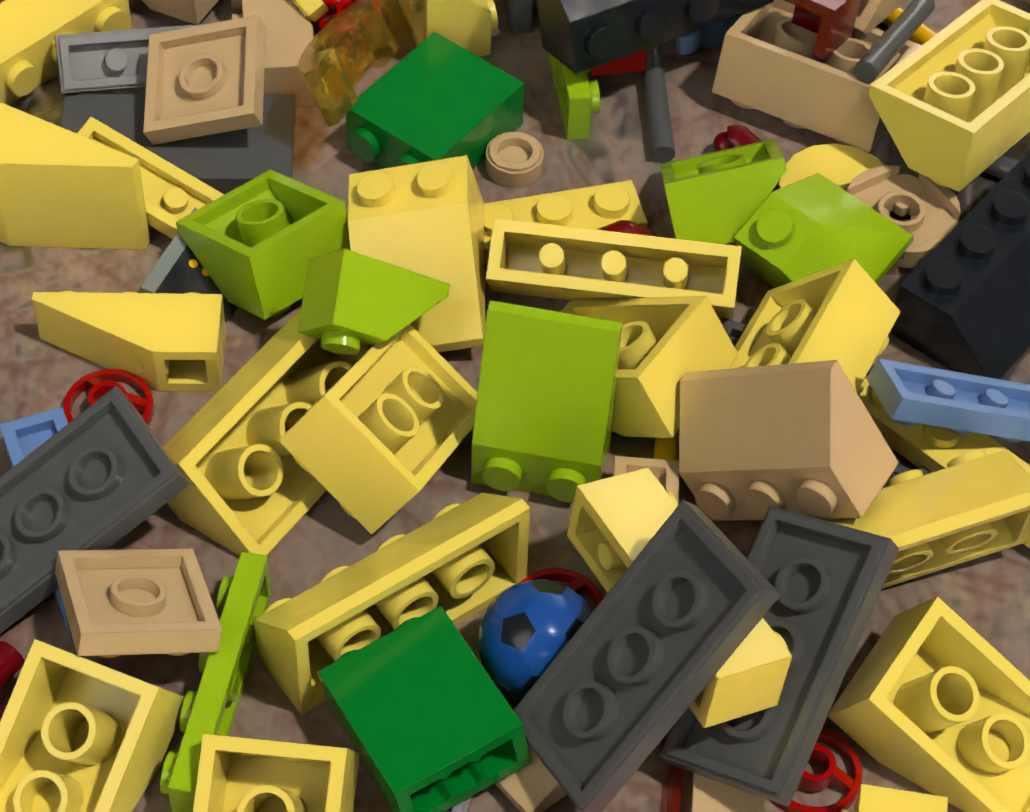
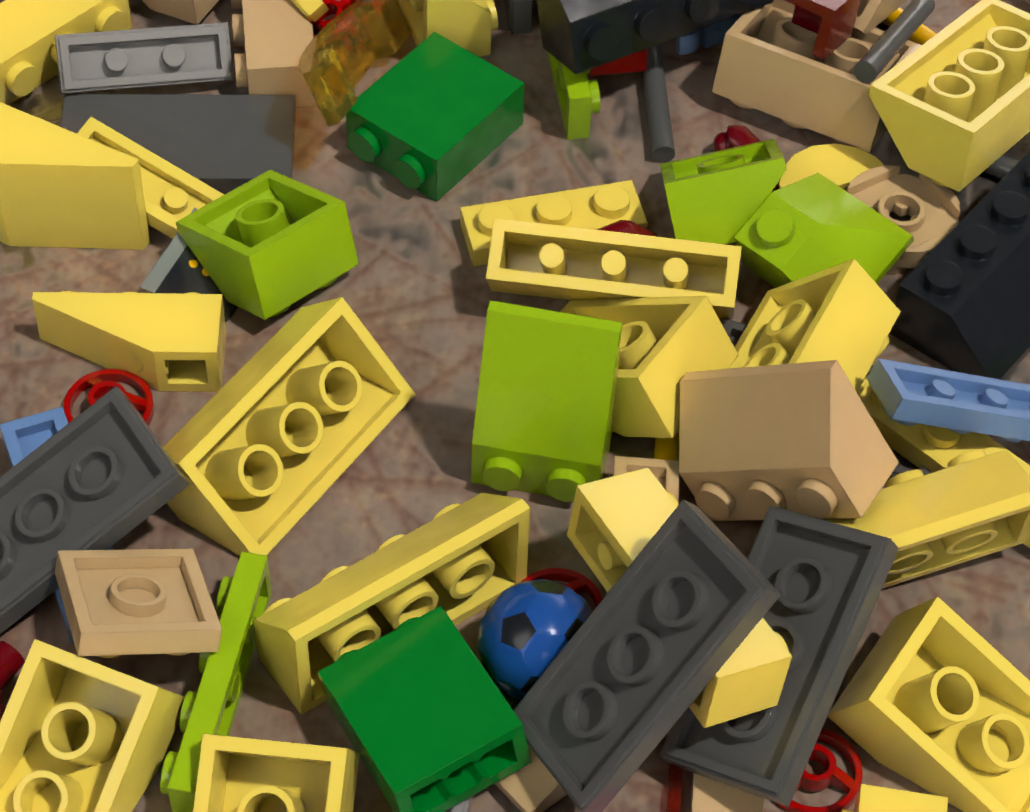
tan plate [143,15,266,145] -> none
light yellow slope [278,324,478,535] -> none
lime slope [298,248,450,355] -> none
light yellow slope [348,155,486,352] -> none
tan tile [486,132,544,188] -> none

